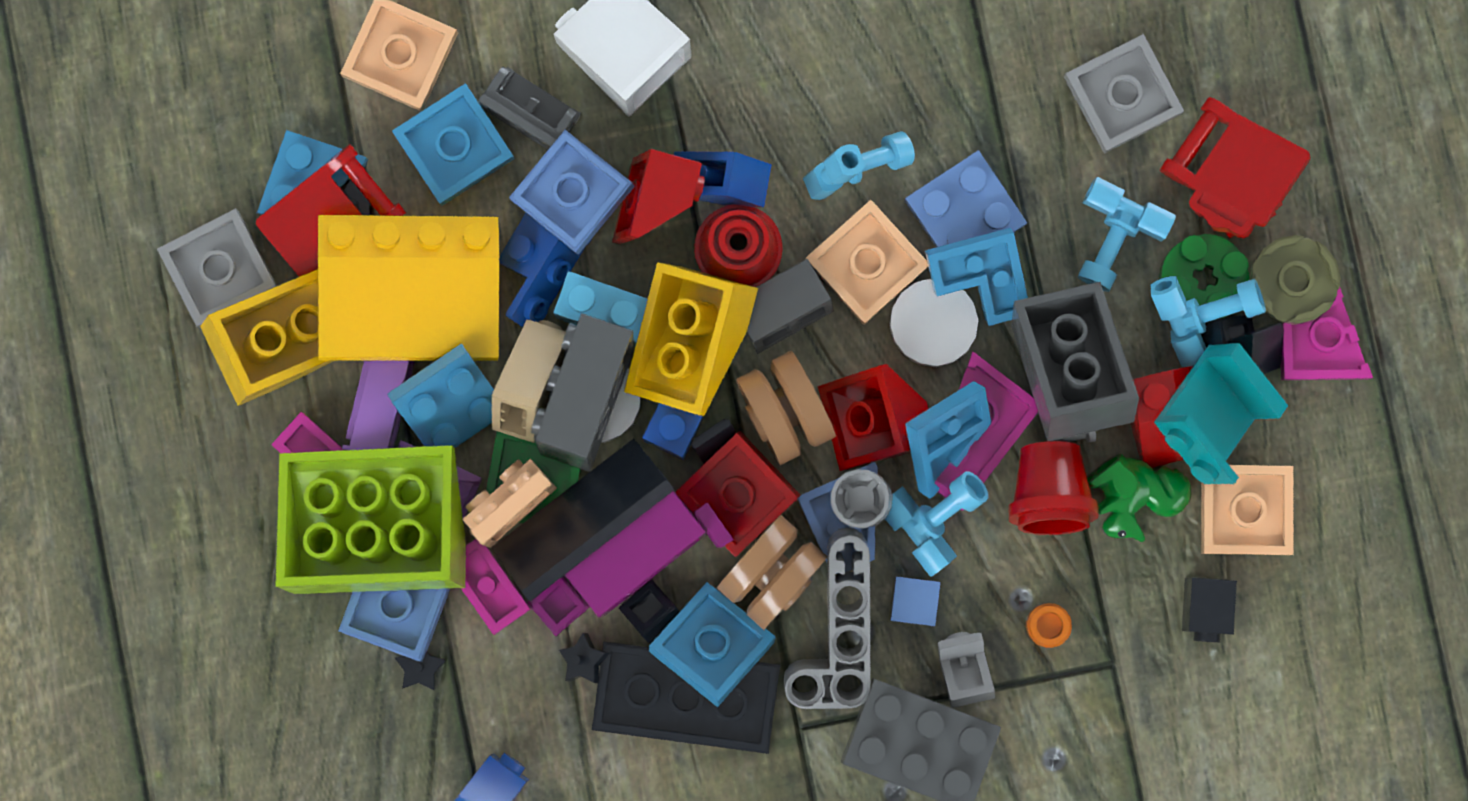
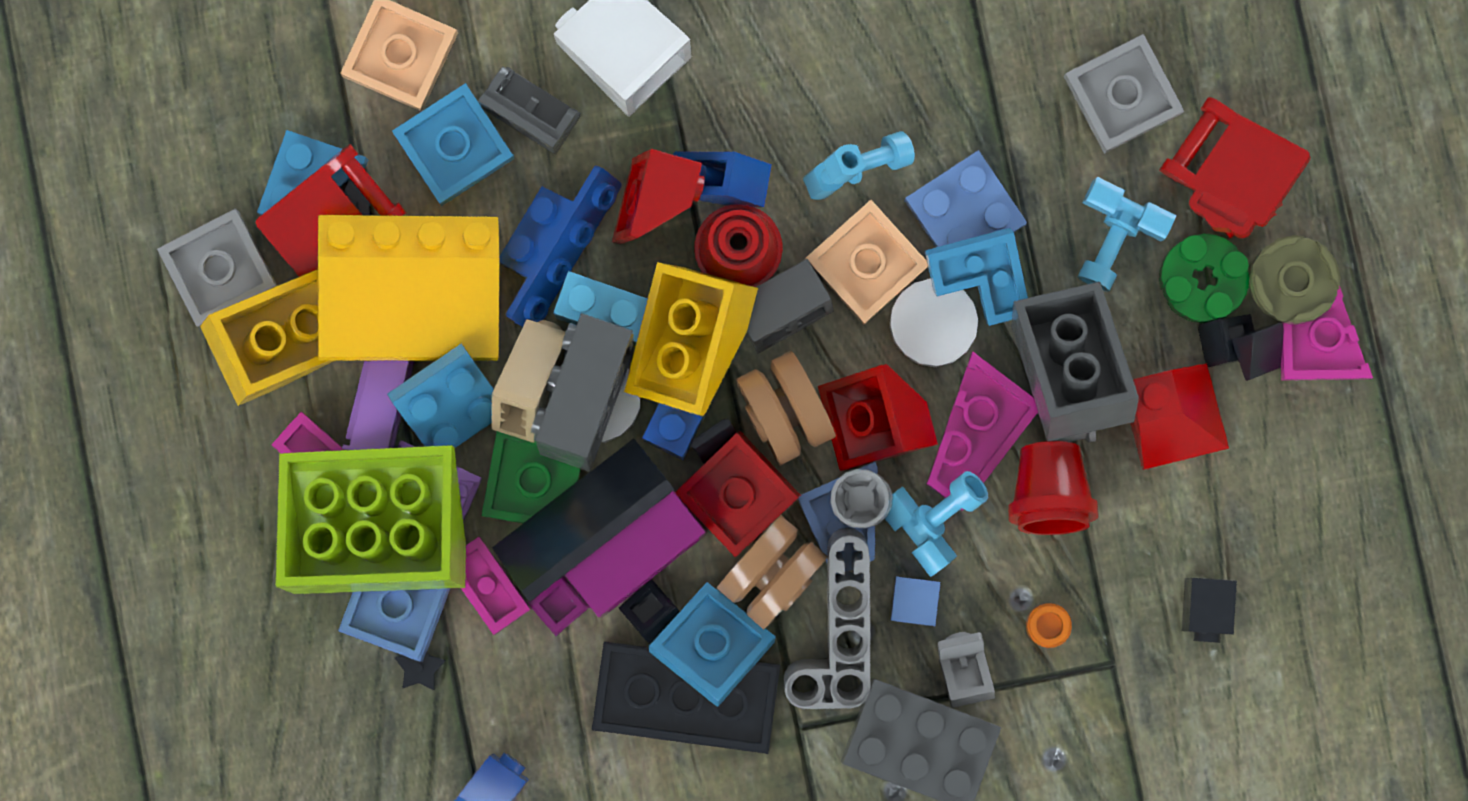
light nougat plate [462,459,557,548] -> none
medium blue tile [509,130,635,255] -> none
black piece [559,633,610,683] -> none
magenta tile [694,503,733,549] -> none
dark azure wing [905,381,991,498] -> none
green animal [1087,454,1191,542] -> none
medium azure bar [1151,276,1266,367] -> none
teal panel [1154,343,1288,484] -> none
light nougat plate [1201,465,1294,555] -> none

